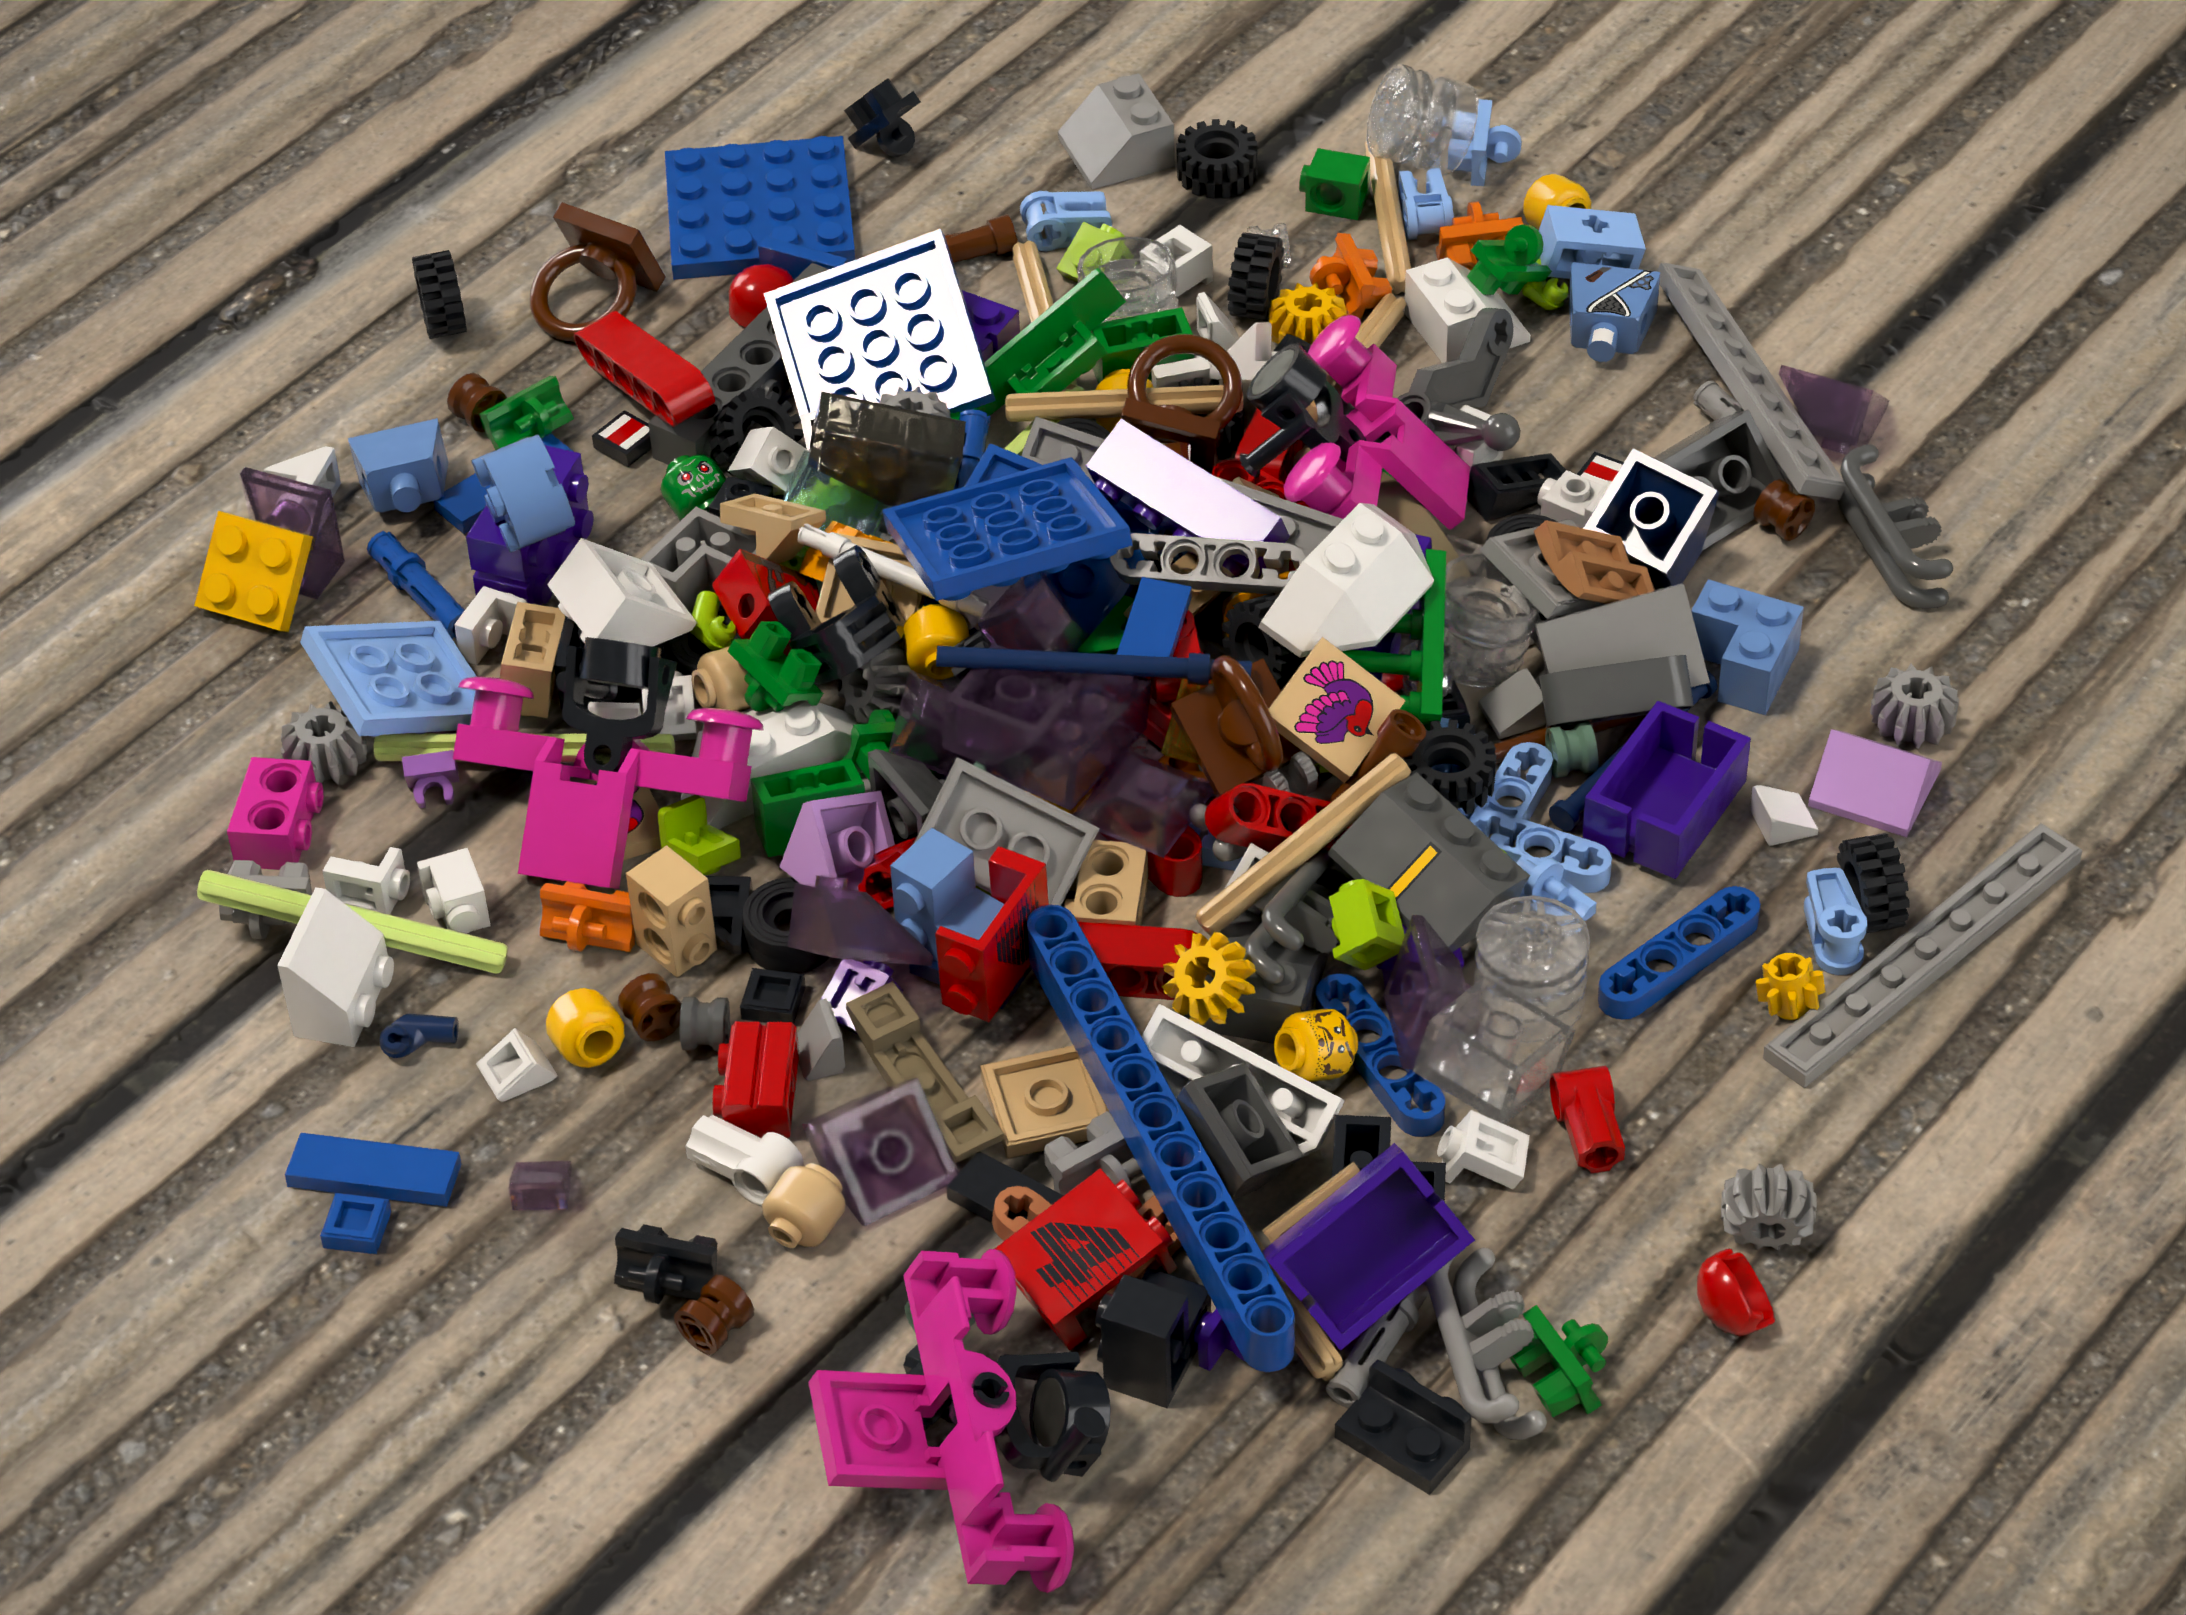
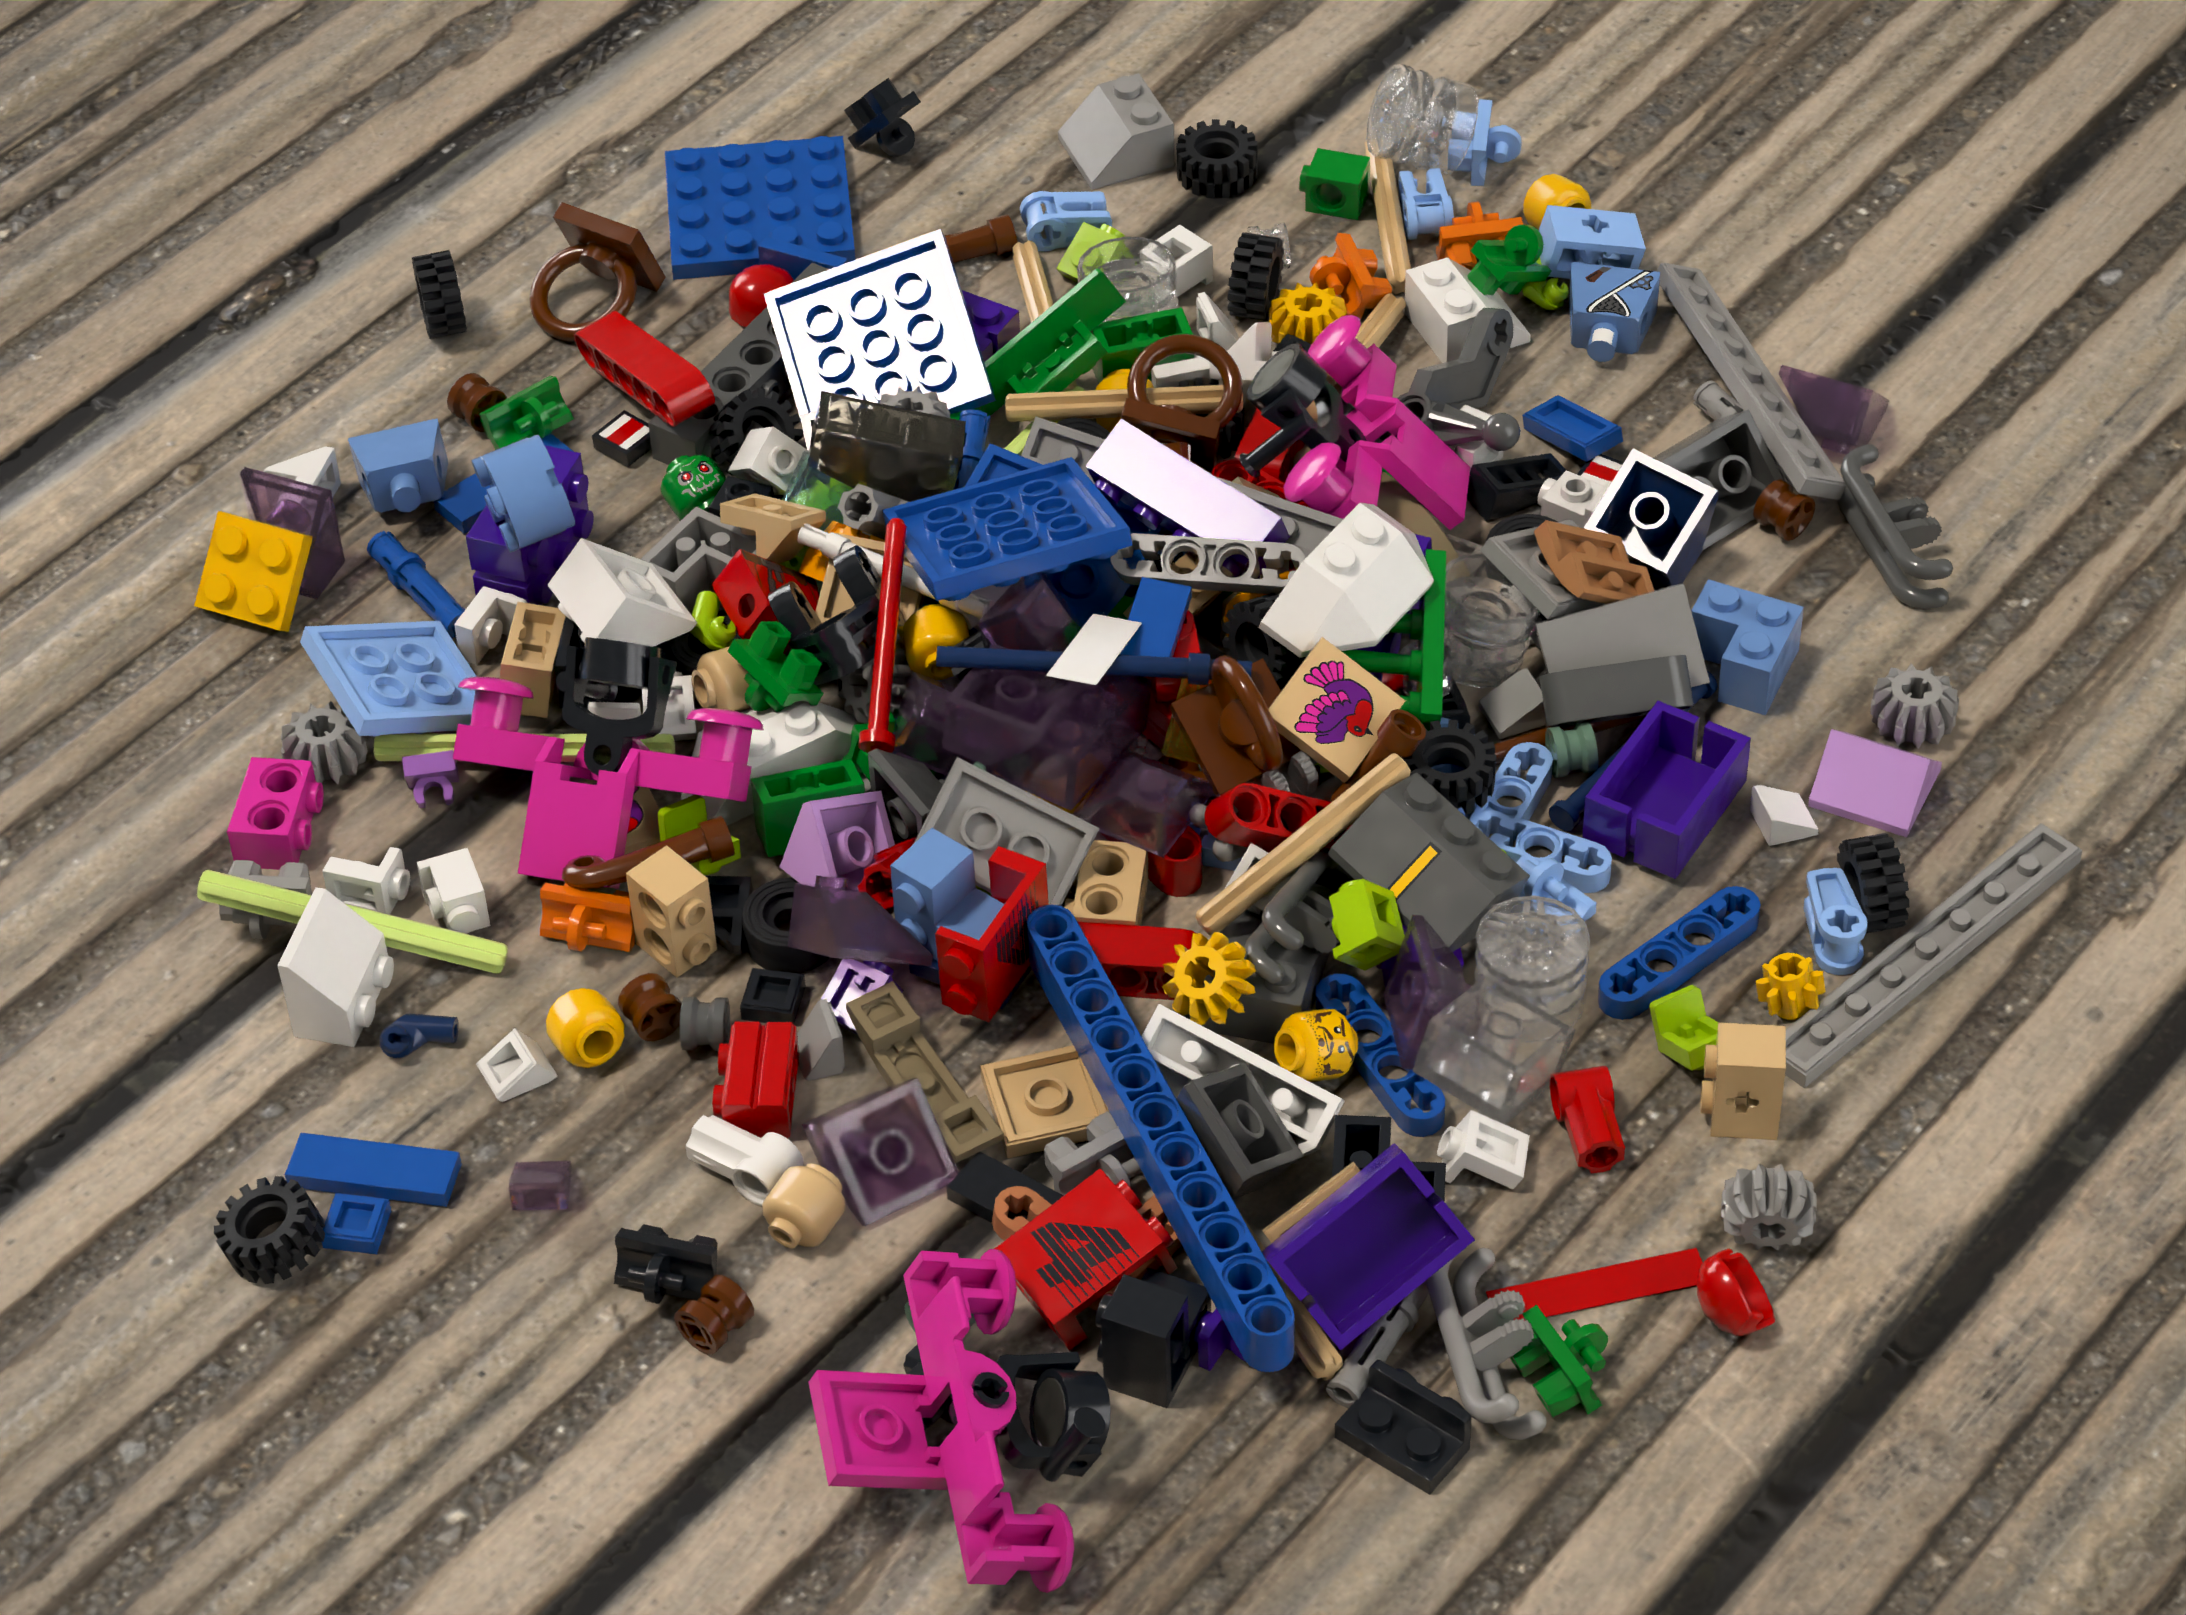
none -> black tyre [214,1176,325,1284]
none -> reddish brown plant [562,816,735,889]
none -> light grey piece [837,484,908,540]
none -> red bar [858,518,907,753]
none -> white sticker [1046,614,1142,685]
none -> red sticker [1486,1248,1703,1321]
none -> blue tile [1522,395,1623,462]
none -> lime bracket [1649,985,1719,1071]
none -> tan brick [1700,1023,1786,1140]

